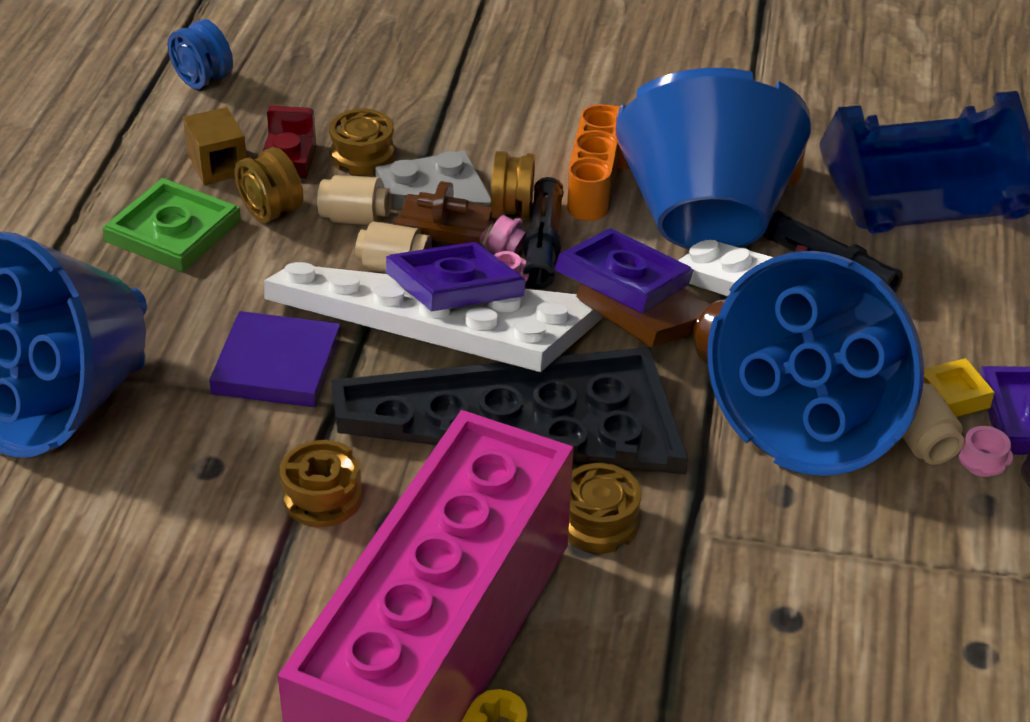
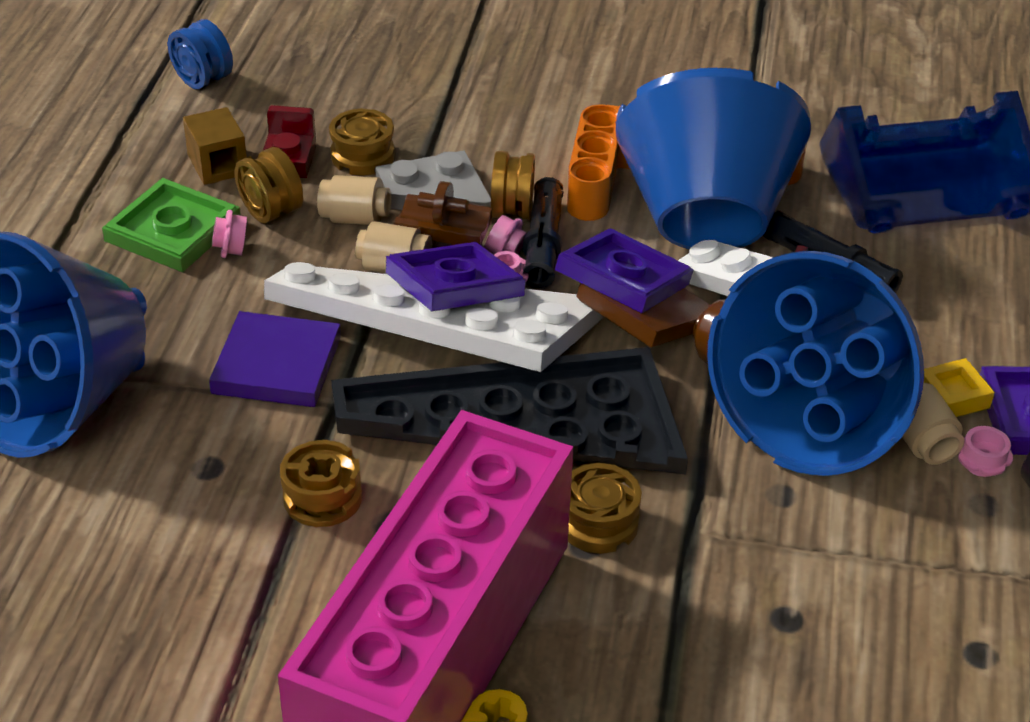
none -> bright pink plate [212,210,247,258]

